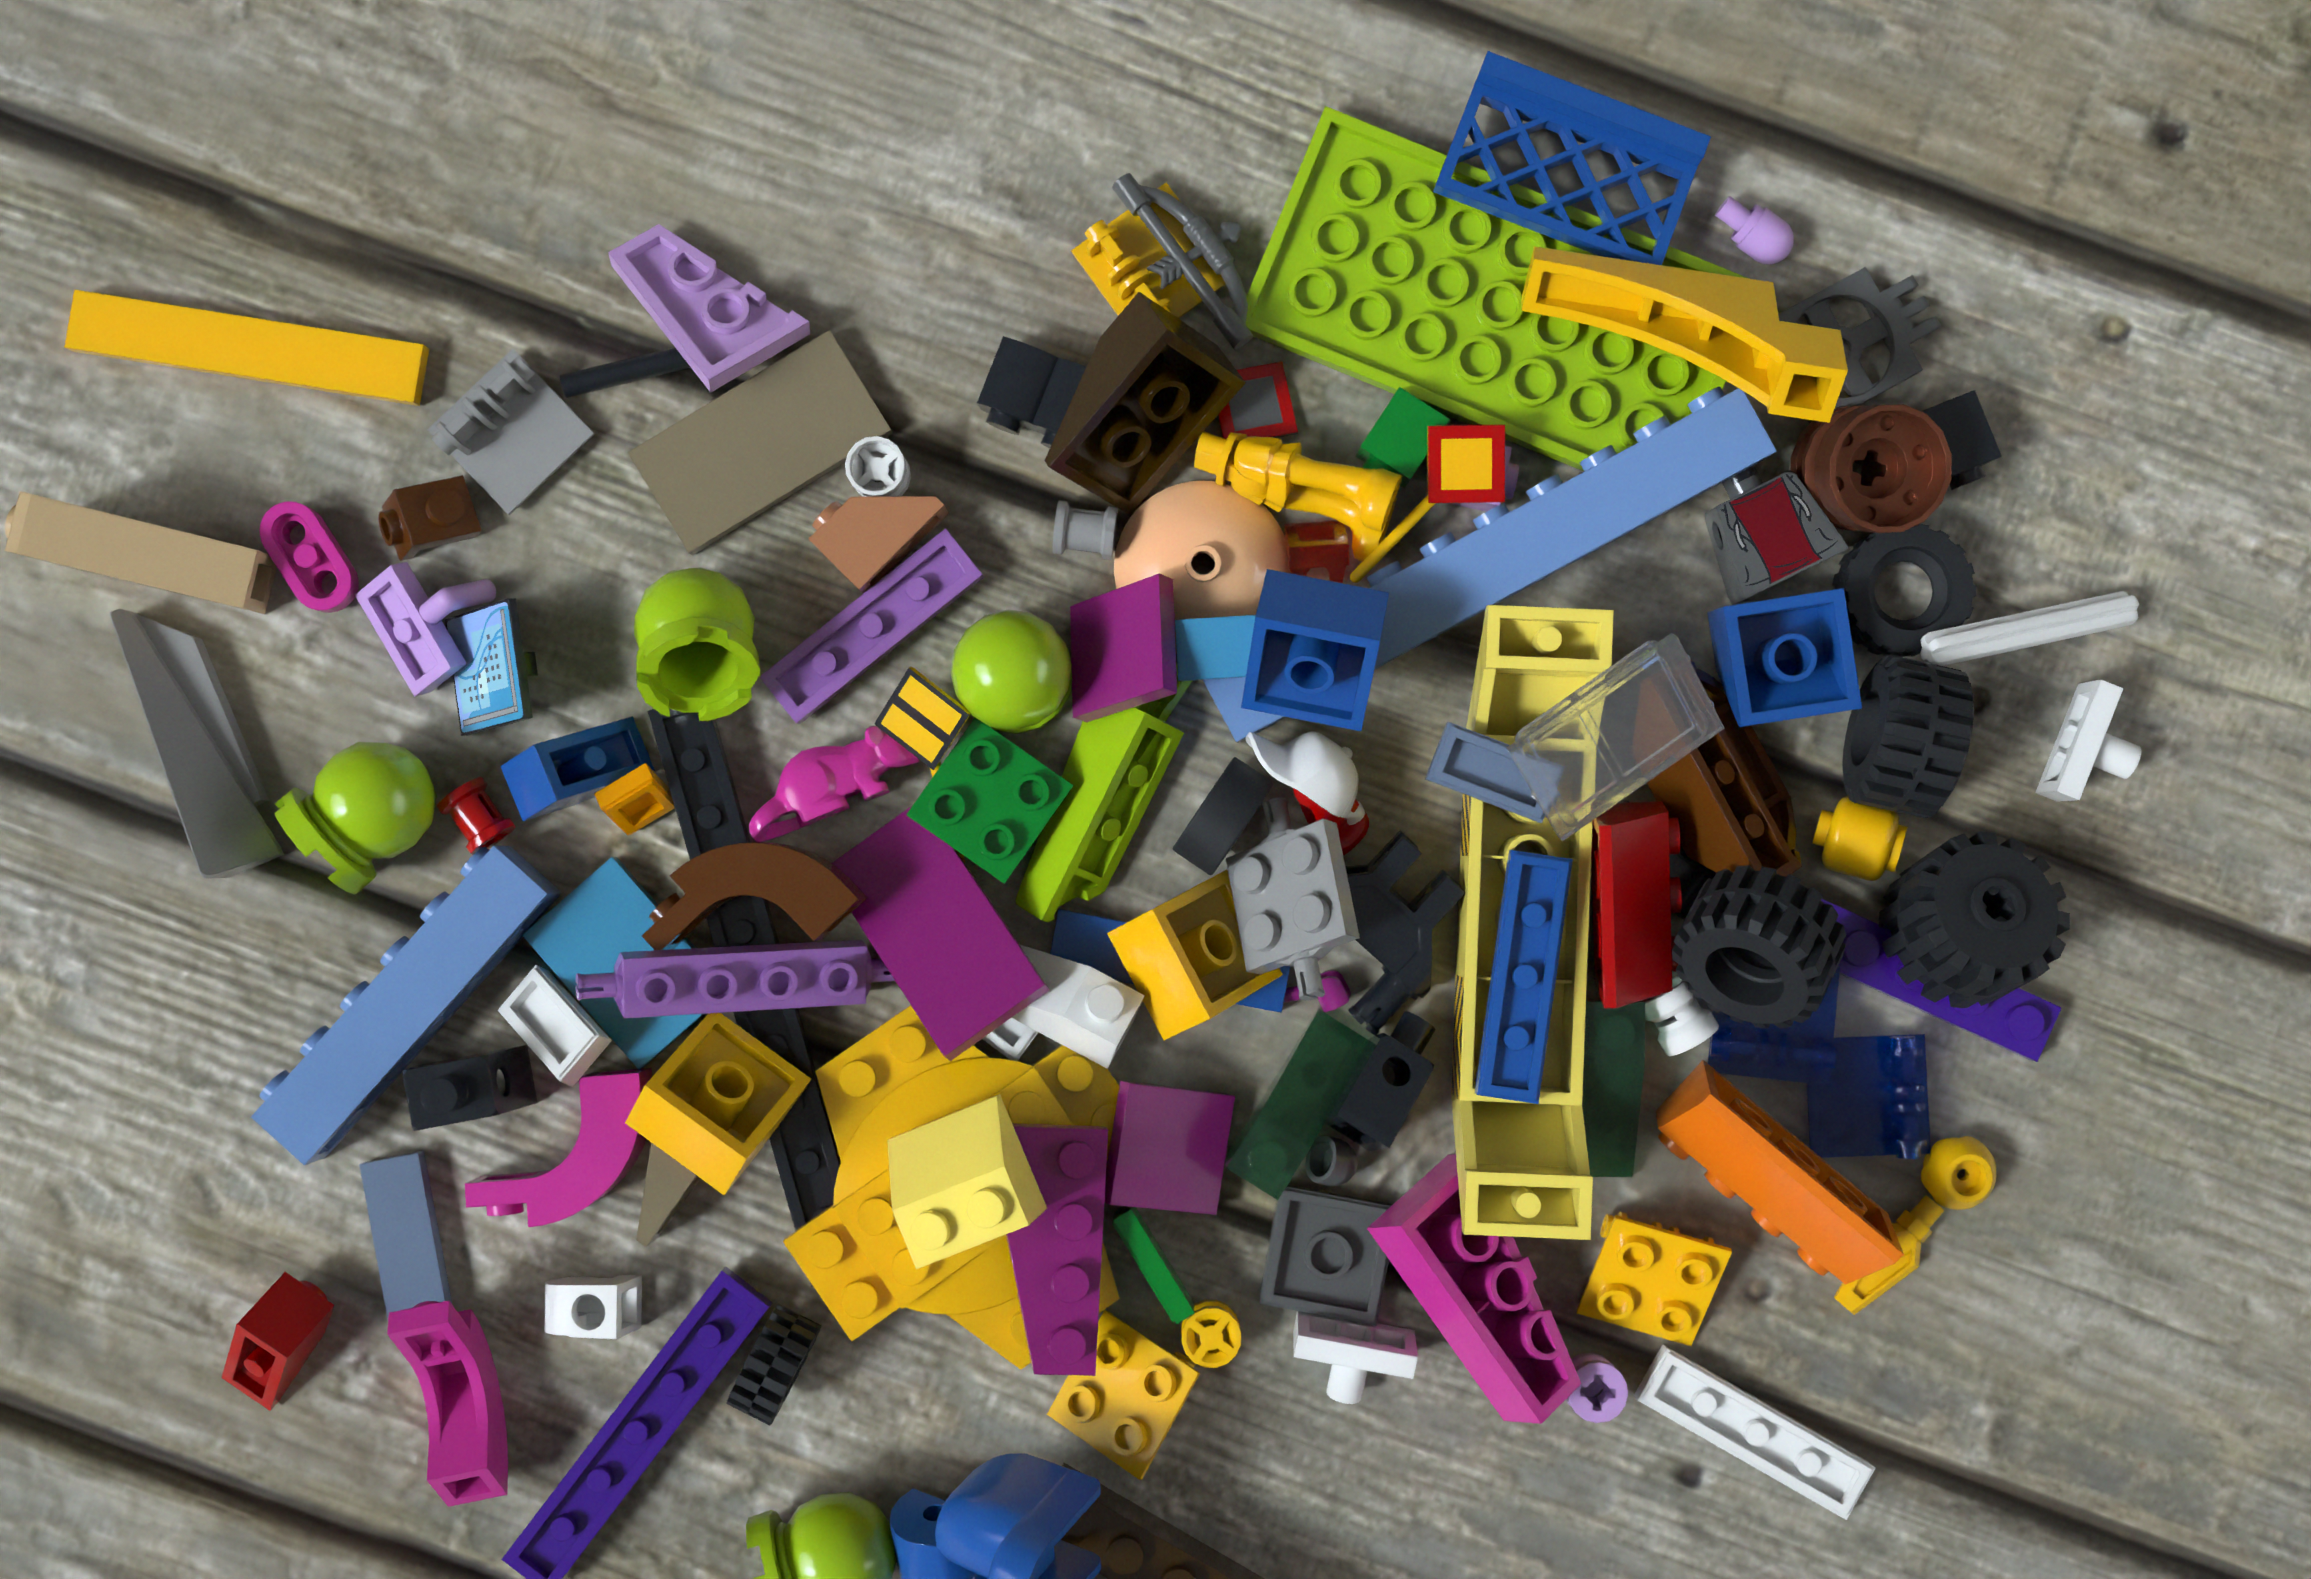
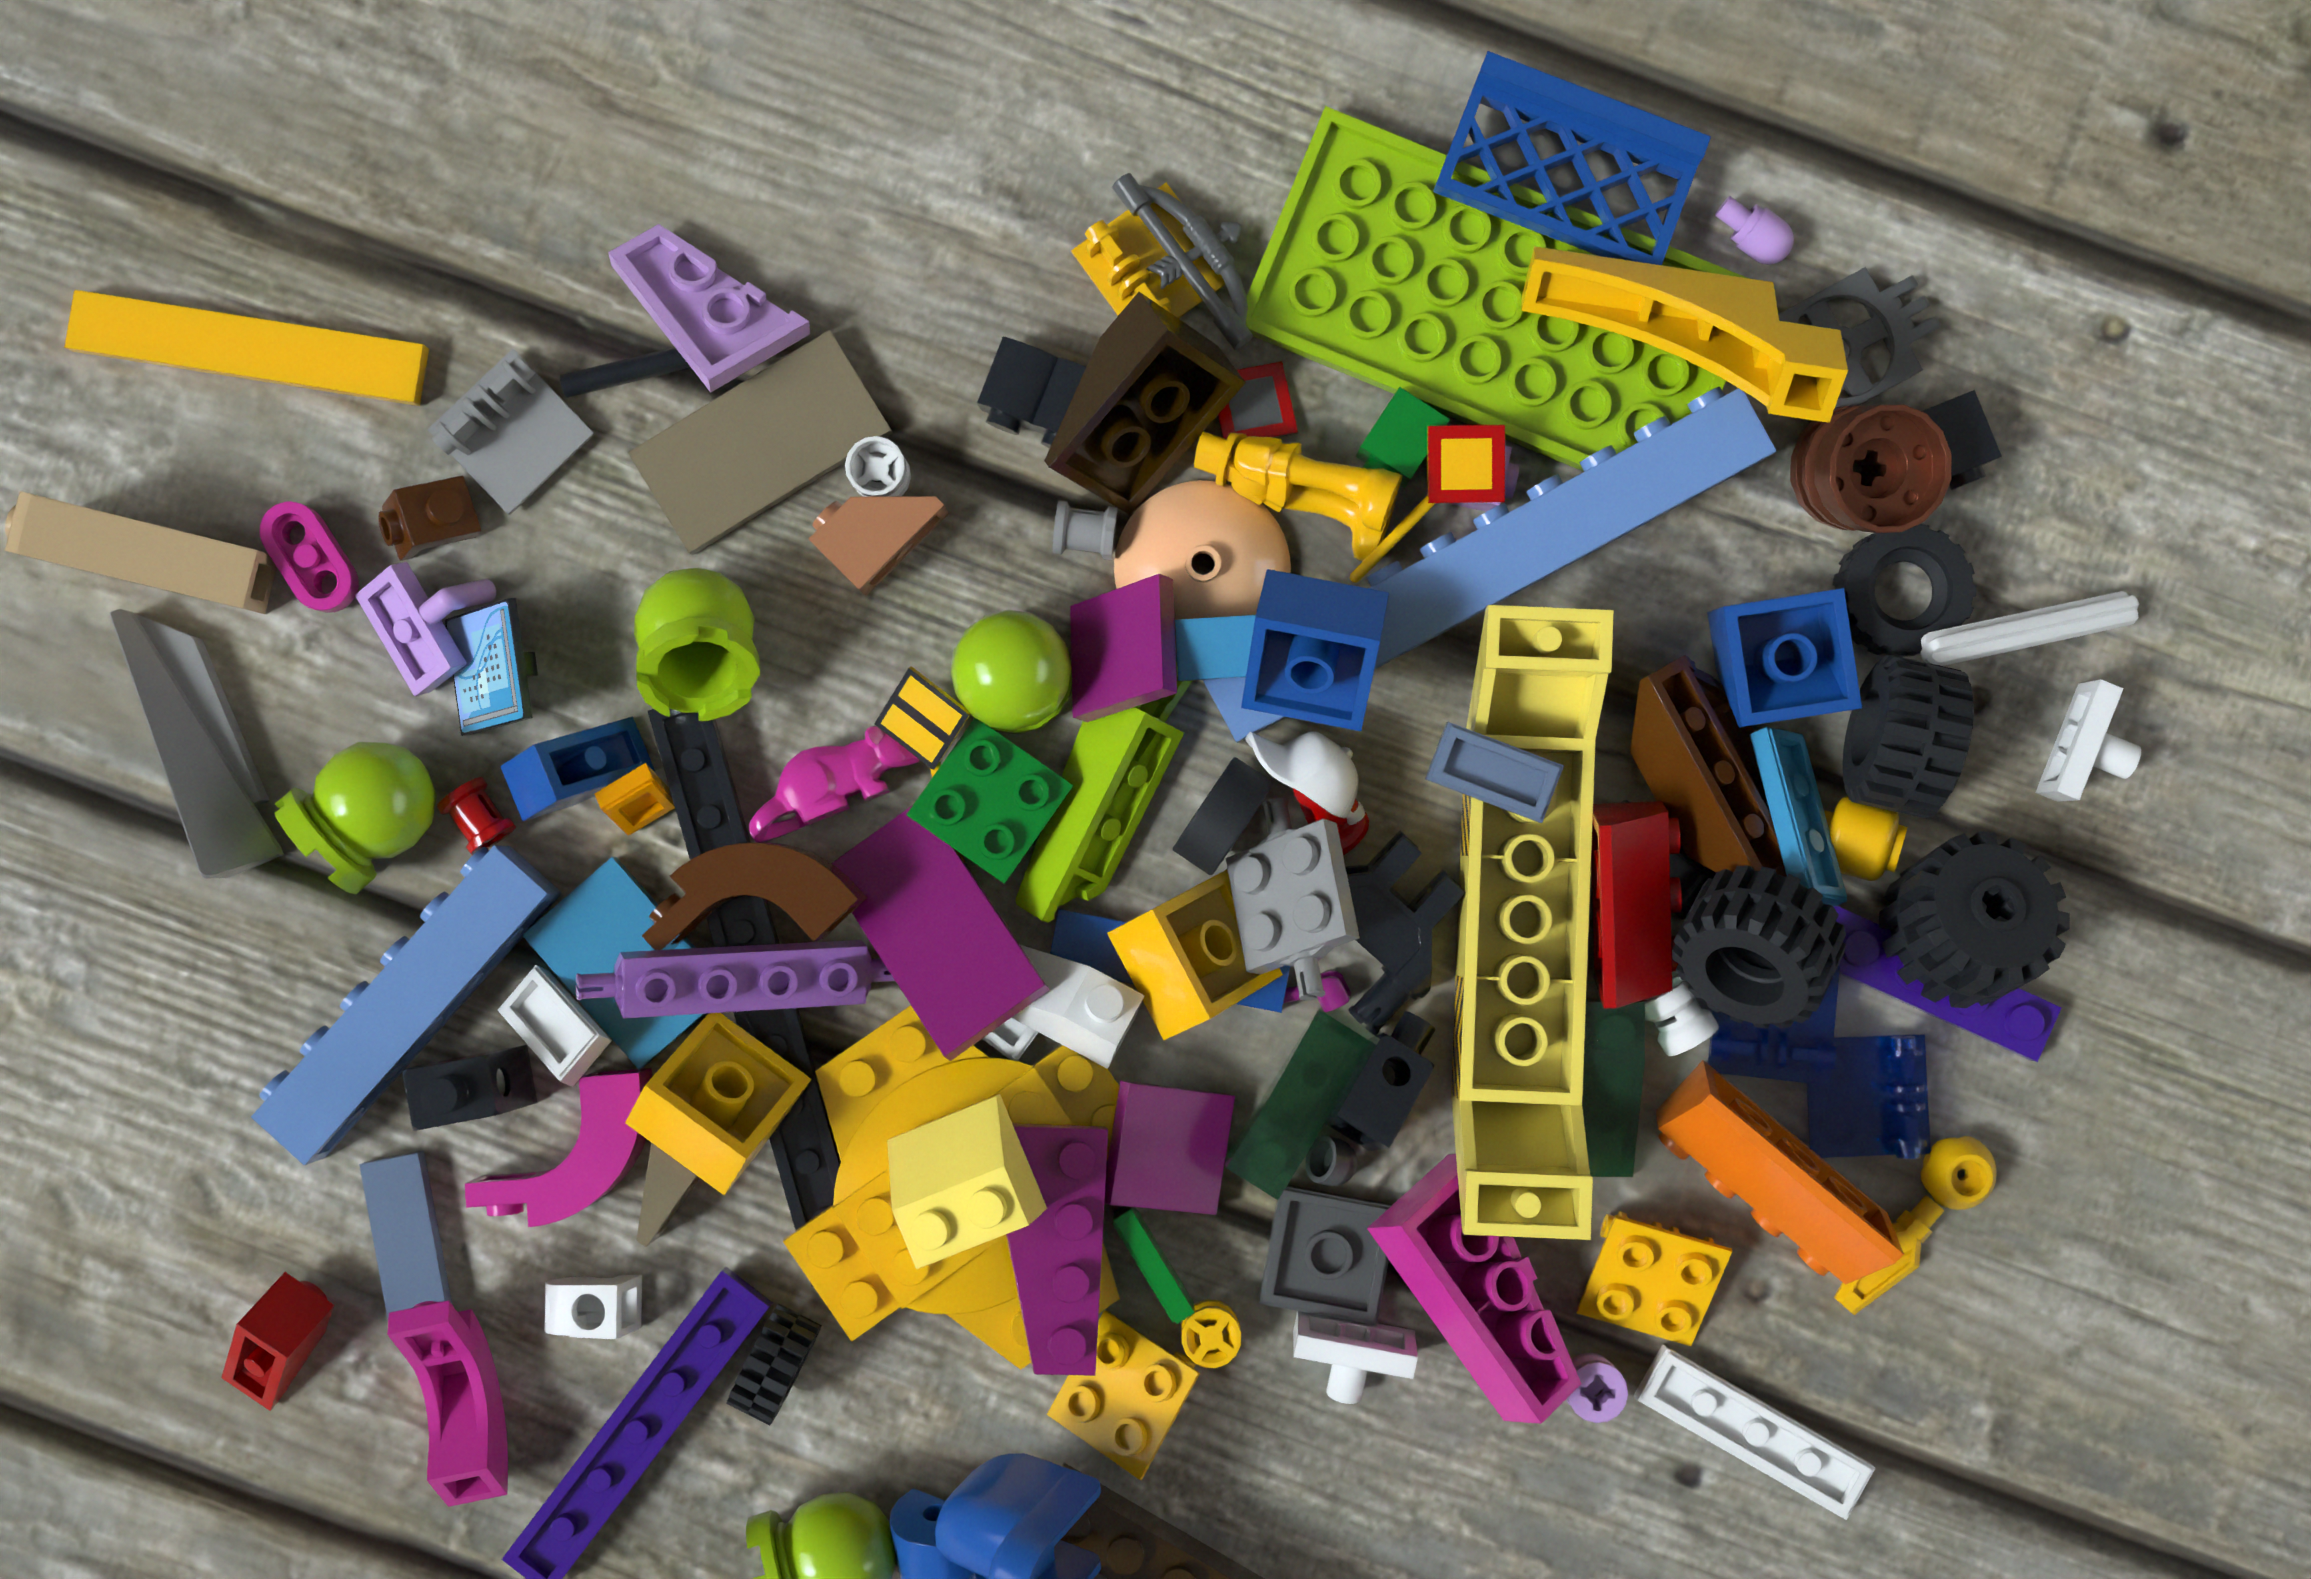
medium lavender plate [760,528,984,725] -> none
clear red tile [1284,520,1349,583] -> none
blue tile [1475,850,1573,1104] -> none
clear piece [1506,633,1725,841] -> none
torso [1705,465,1848,605] -> none
none -> dark azure tile [1750,727,1847,907]

